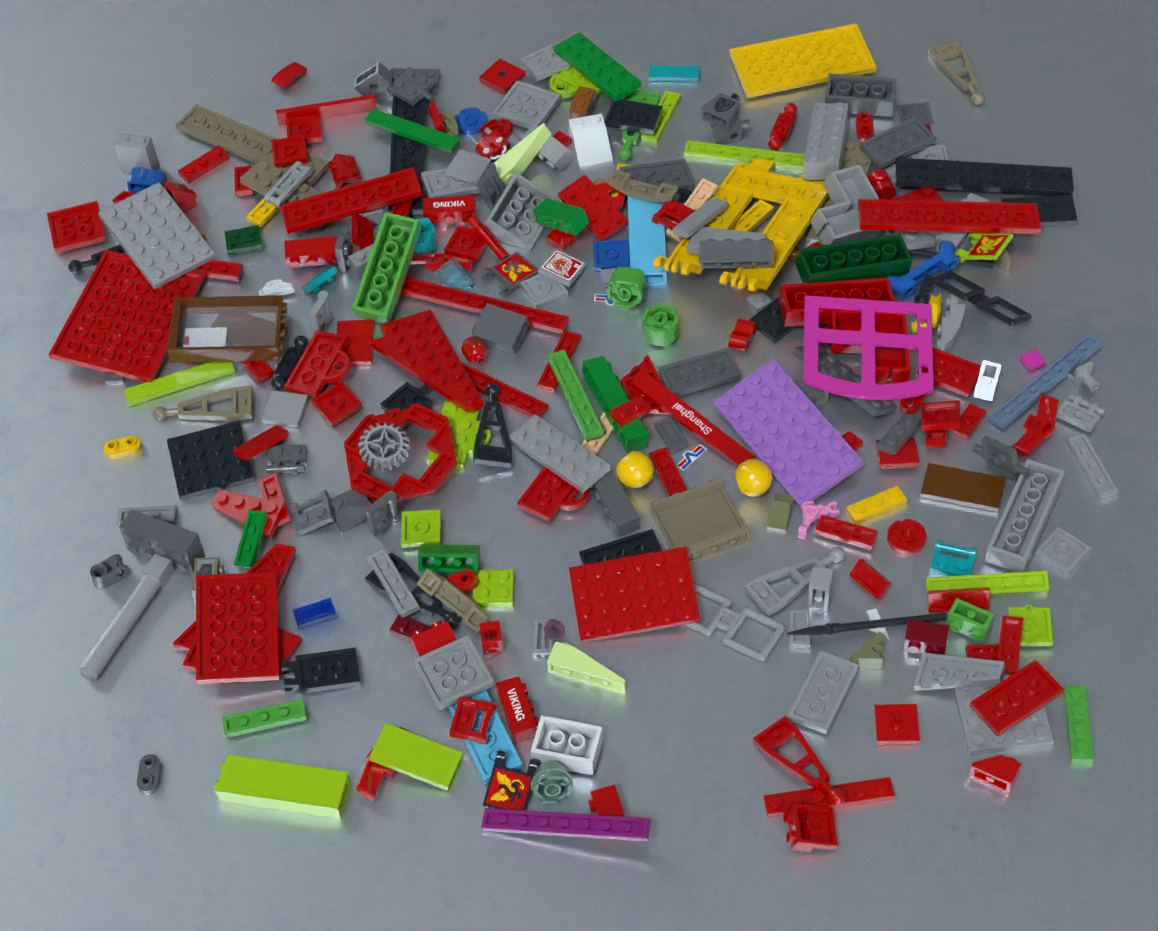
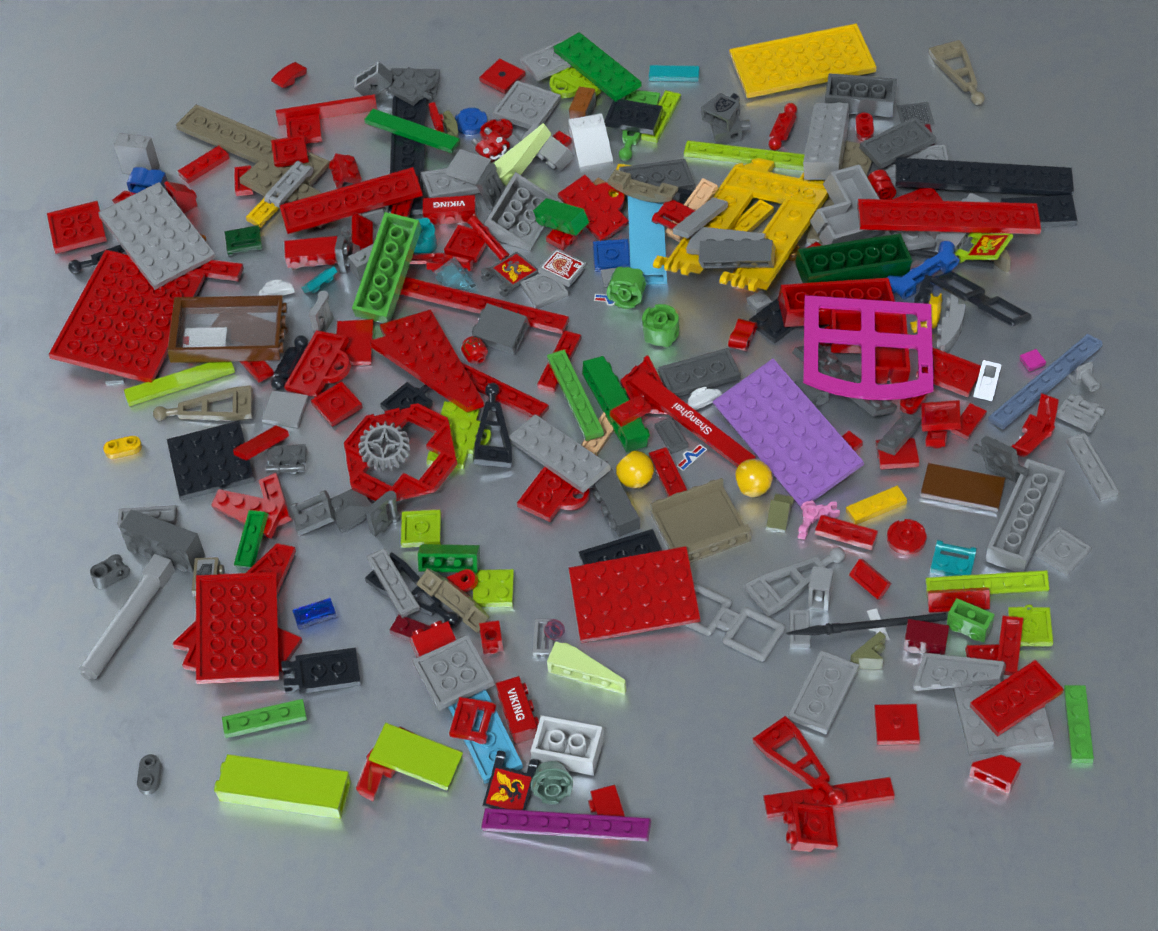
none -> white plate [688,387,722,410]

